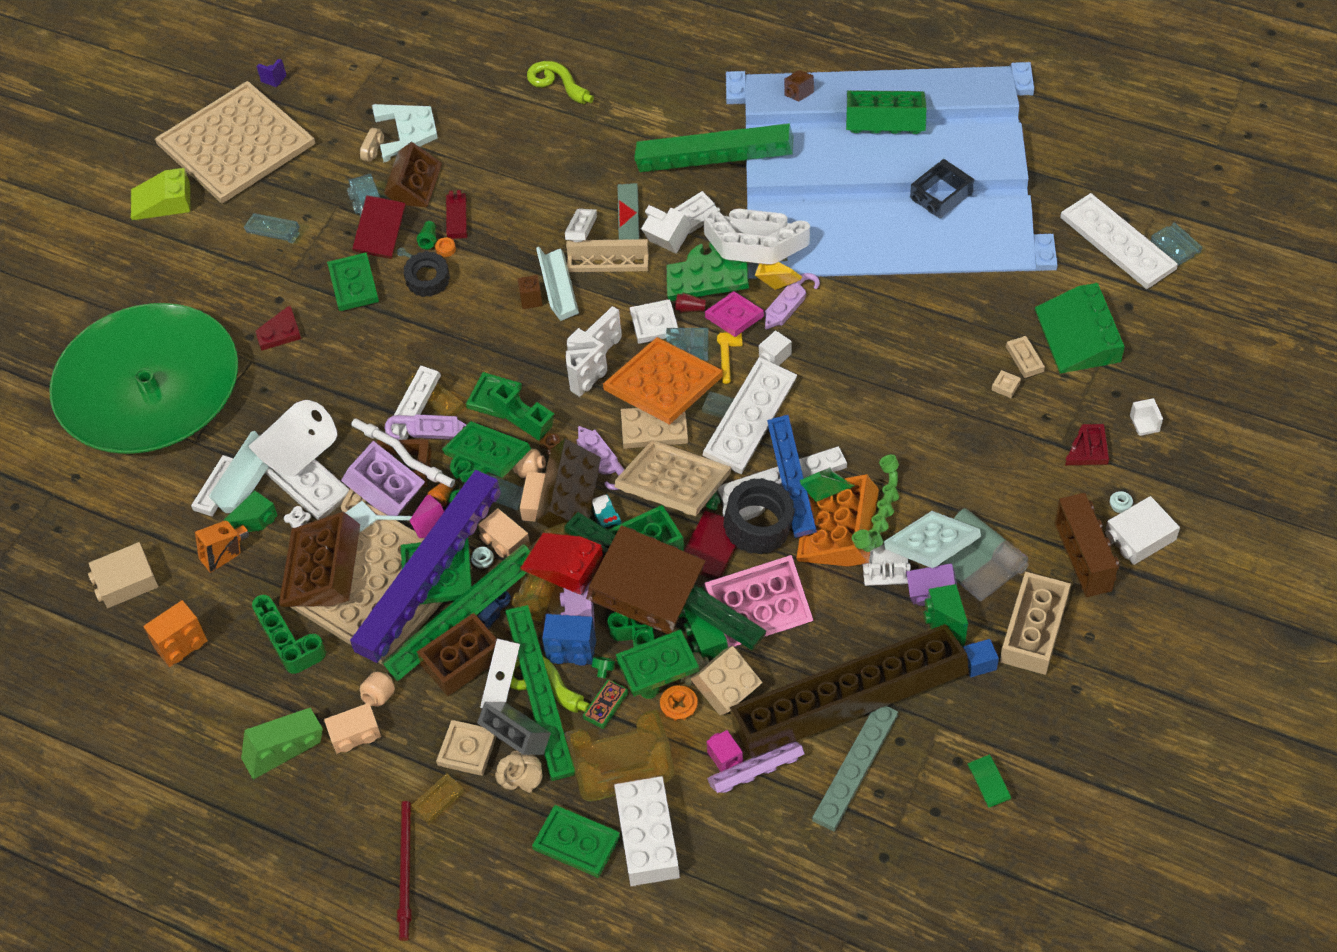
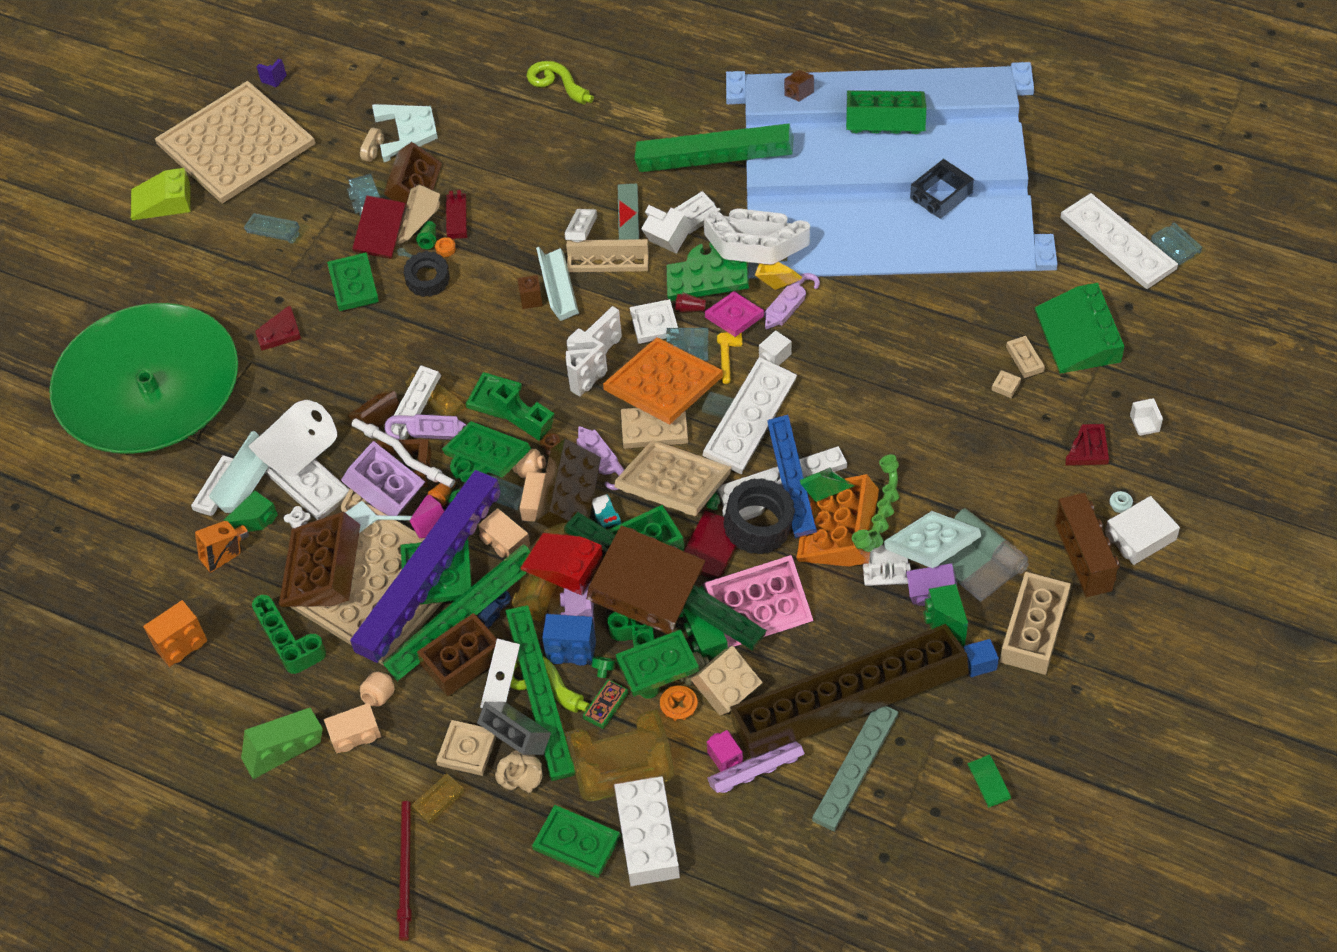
tan brick [88,542,158,608] -> none
light aqua plate [471,547,494,569] -> none
none -> reddish brown slope [347,391,399,428]
none -> tan slope [396,185,440,244]

